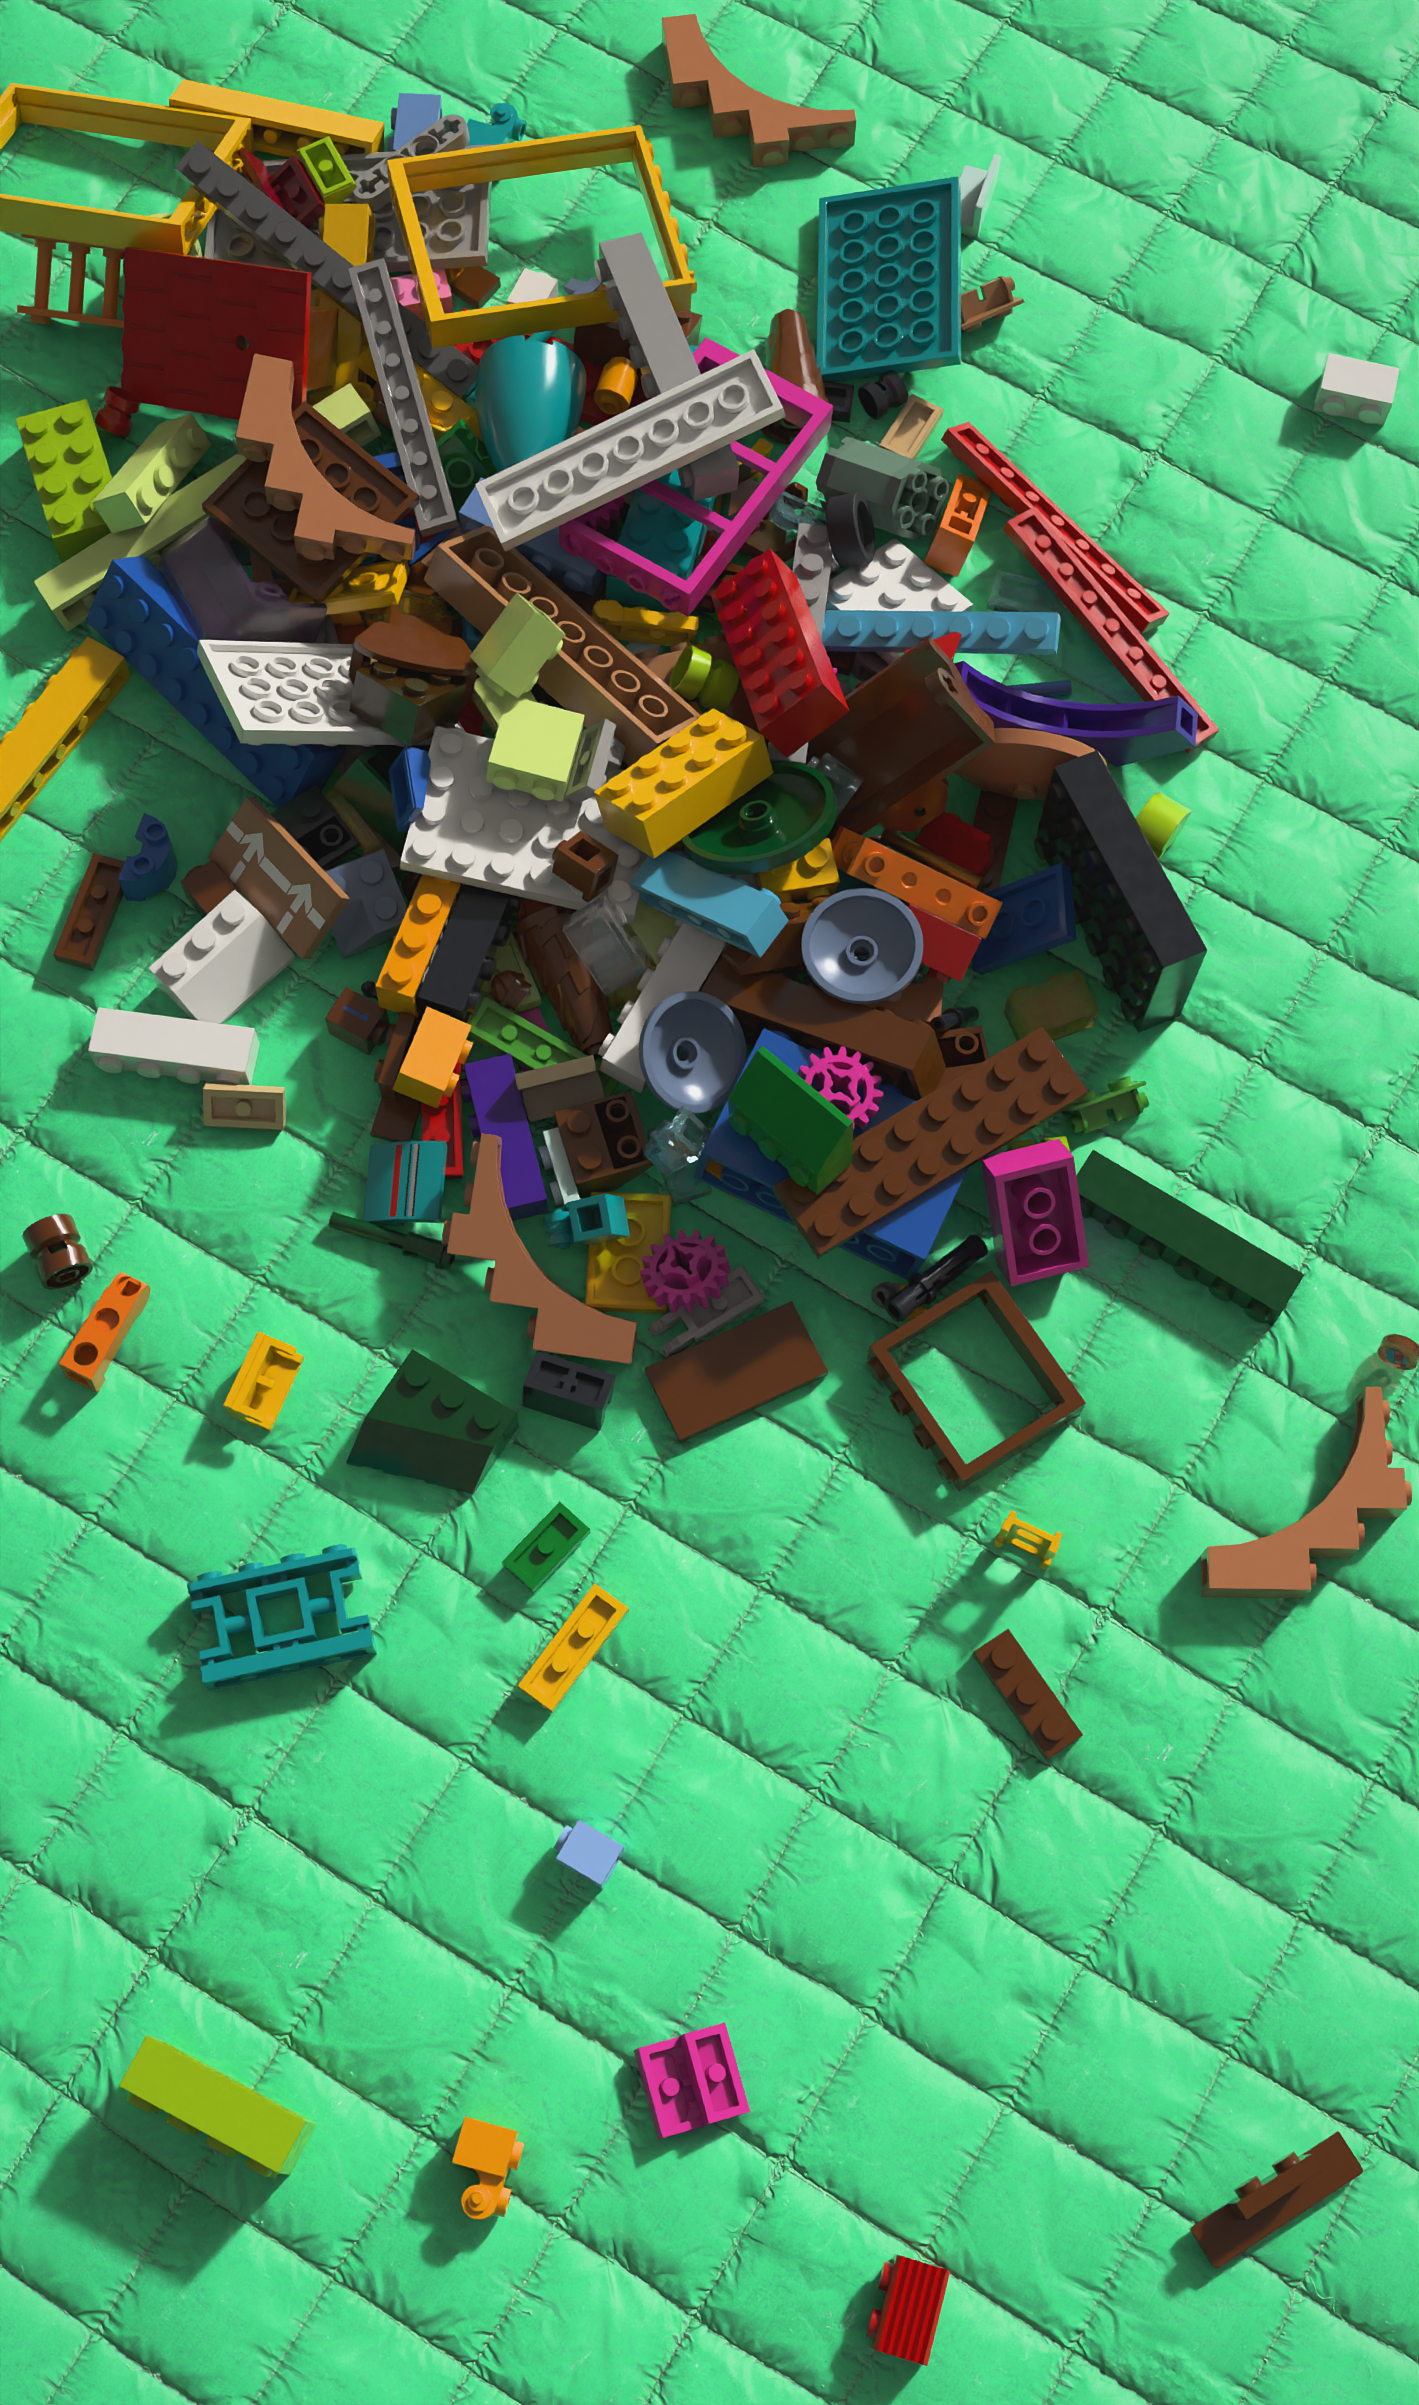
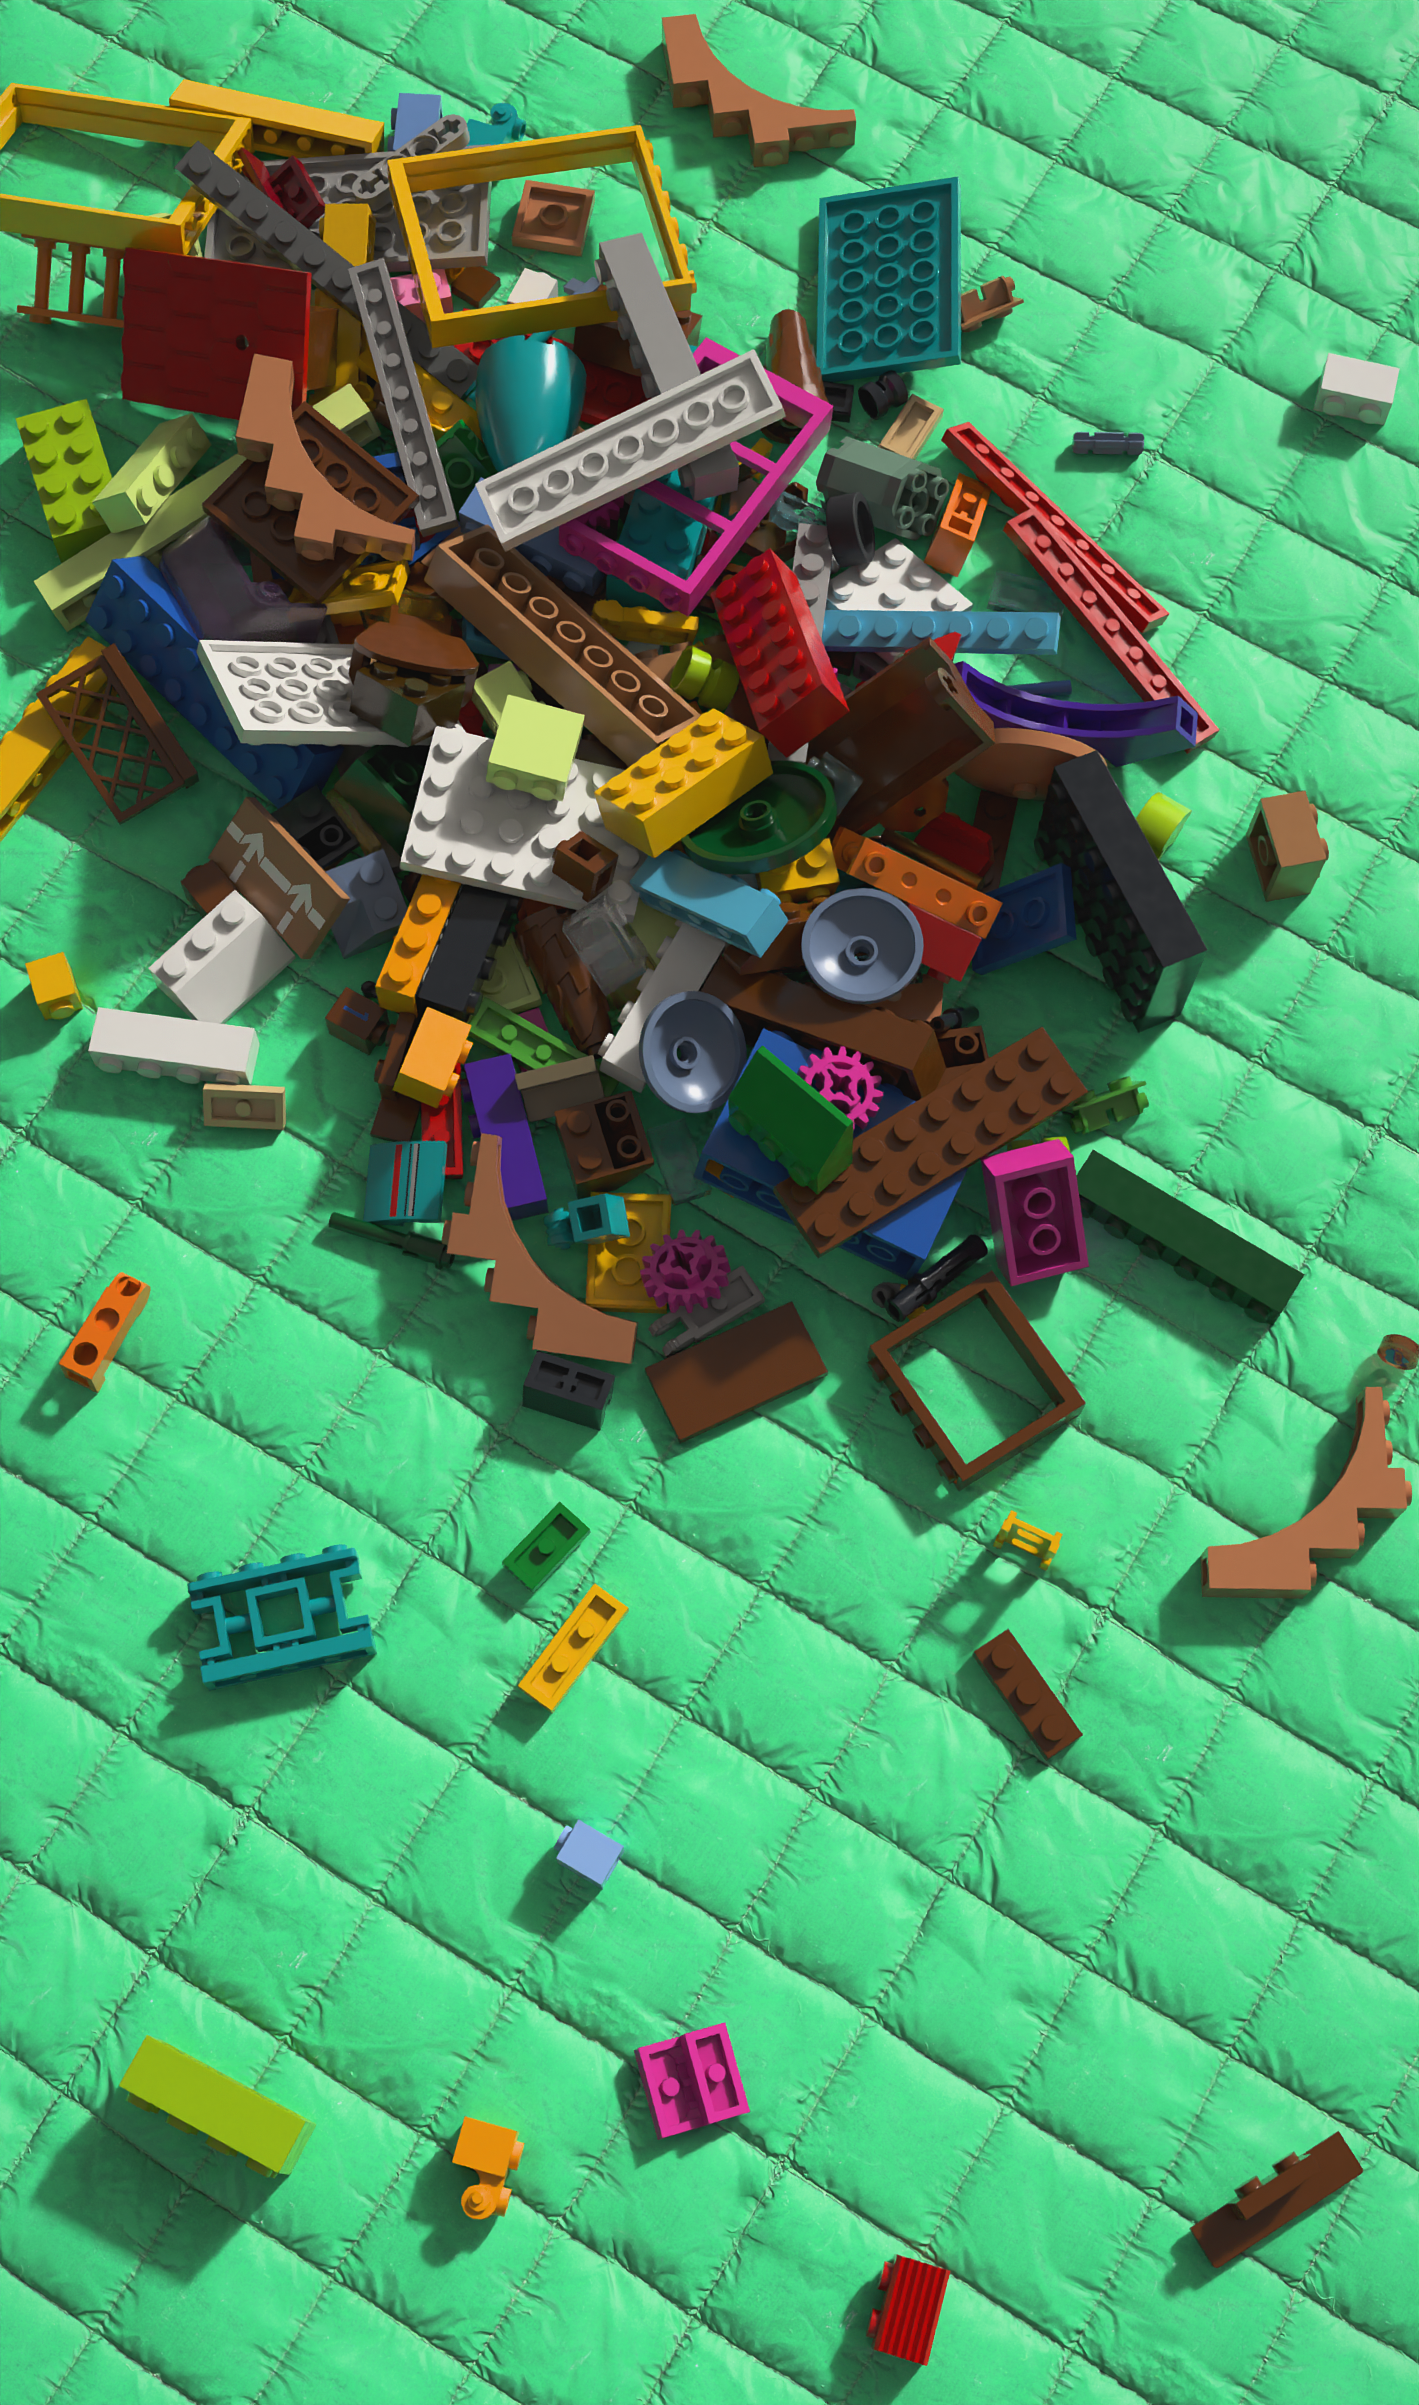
reddish brown wheel [22,1214,93,1290] -> none
reddish brown plate [53,853,125,971] -> none
red wheel [95,386,142,437] -> none
blue cylinder [118,813,178,902] -> none
yellow hinge [223,1331,305,1432] -> none
lime slope [297,136,357,204] -> none
dark green wedge [346,1349,519,1494] -> none
blue slope [388,746,431,833] -> none
yellowish green brick [470,593,566,699] -> none
reddish brown plate [491,970,532,1011] -> none
light aqua plate [538,1127,580,1211] -> none
light grey hinge [565,718,626,804] -> none
light orange brick [593,357,638,415] -> none
clear light blue brick [644,1105,711,1177] -> none
light aqua panel [959,154,1001,238] -> none
clear yellow brick [1004,970,1099,1041] -> none
none -> yellow brick [25,952,83,1020]
none -> reddish brown fence [36,643,199,825]
none -> nougat plate [512,180,595,257]
none -> sand blue axle [1072,431,1144,455]
none -> medium nougat brick [1246,791,1329,902]

